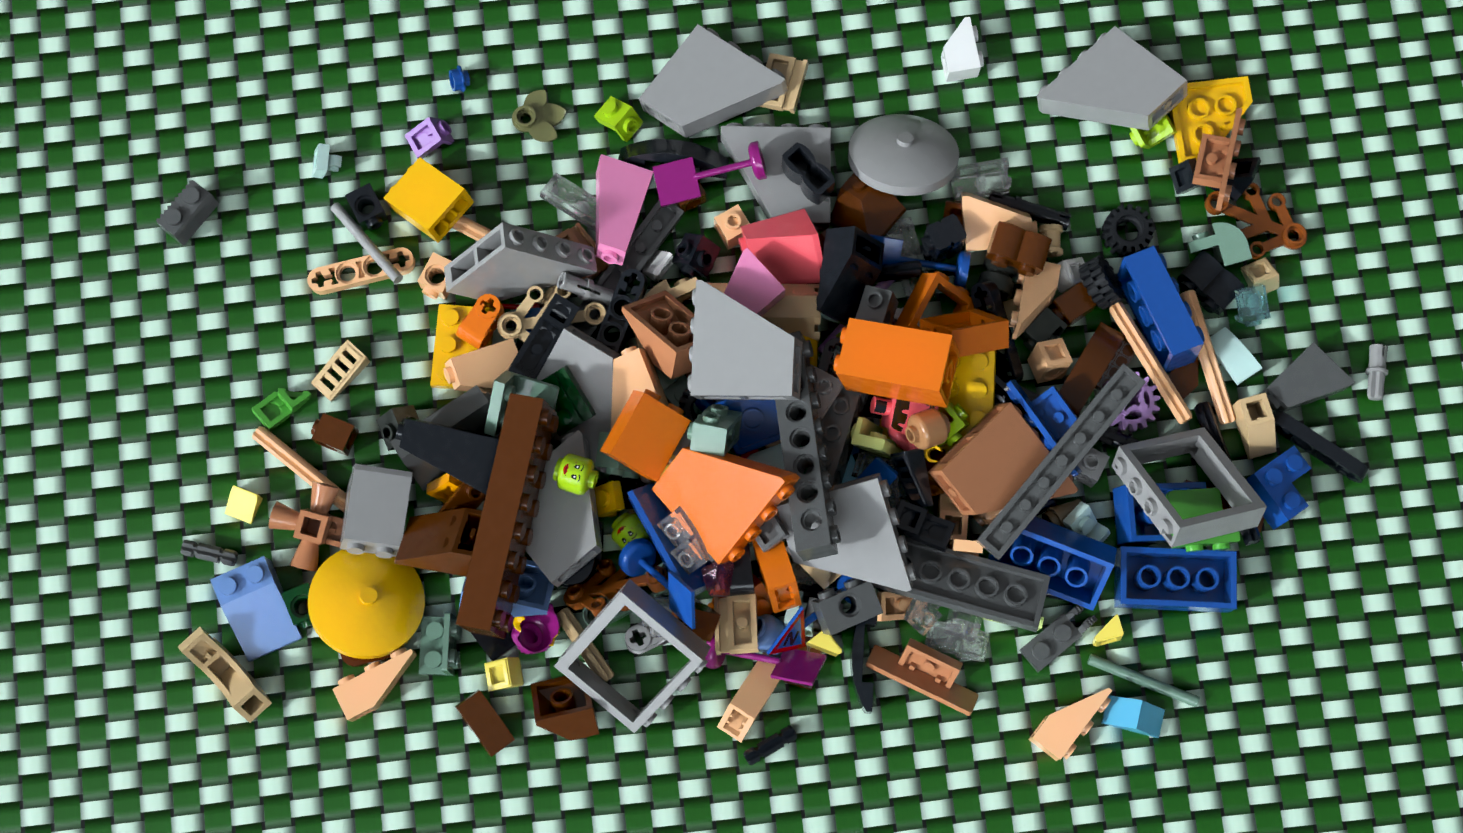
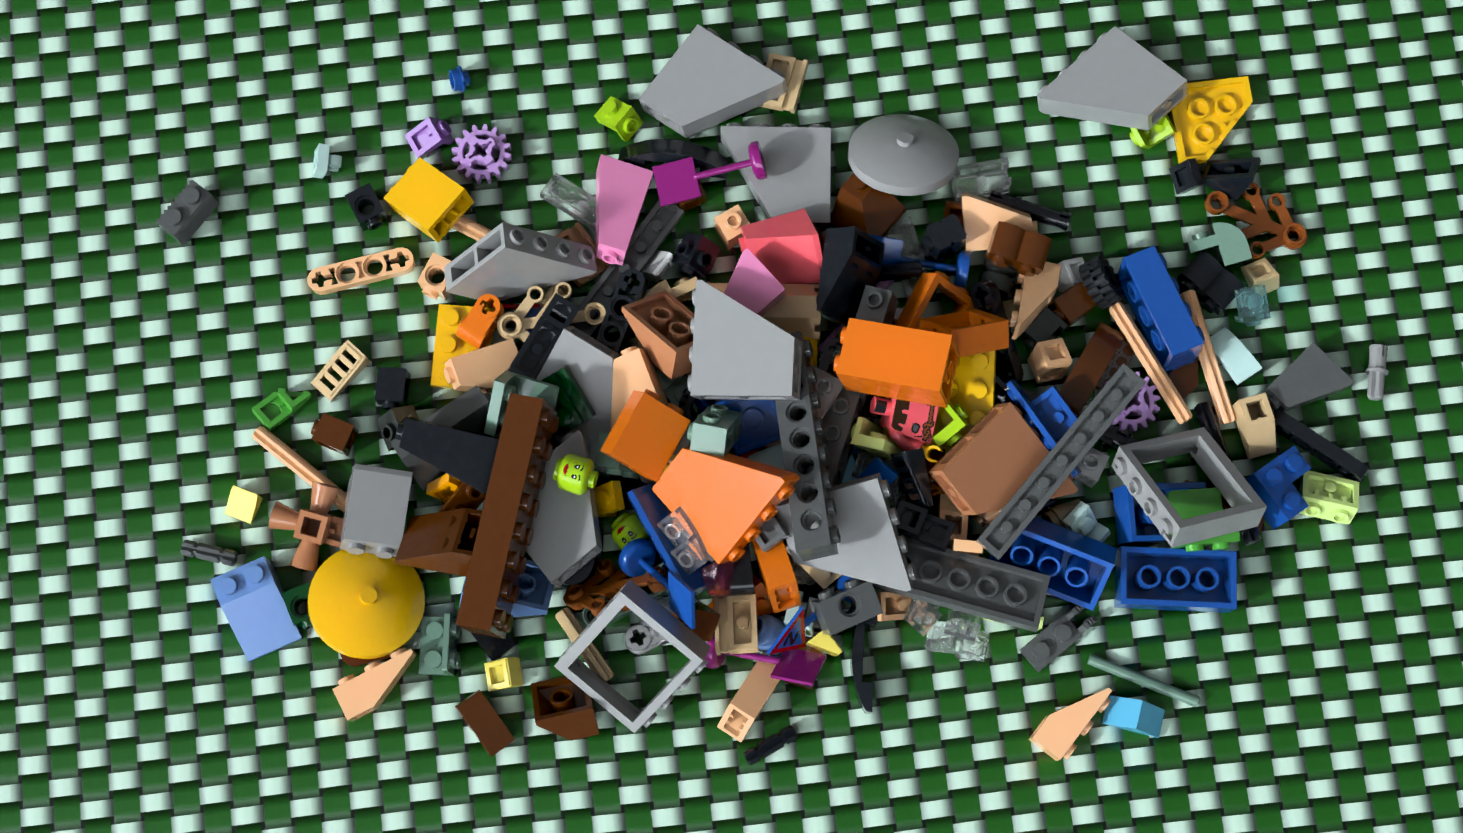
tan arch [178,627,272,723] -> none
light grey bar [331,202,403,284] -> none
magenta hair [511,603,561,655] -> none
olive plate [512,90,566,142] -> none
light grey pin [557,271,614,307] -> none
black brick [781,143,835,205] -> none
nougat bracket [865,638,978,716] -> none
medium nougat head [905,408,951,450] -> none
white slope [941,17,984,82] -> none
tan bush [1039,224,1063,257] -> none
light yellow slope [1092,614,1124,647] -> none
black tyre [1101,204,1155,258] -> none
nougat bracket [1192,108,1246,211] -> none
none -> black brick [375,367,411,410]
none -> lavender gear [452,124,512,185]
none -> yellowish green bracket [1299,470,1360,524]

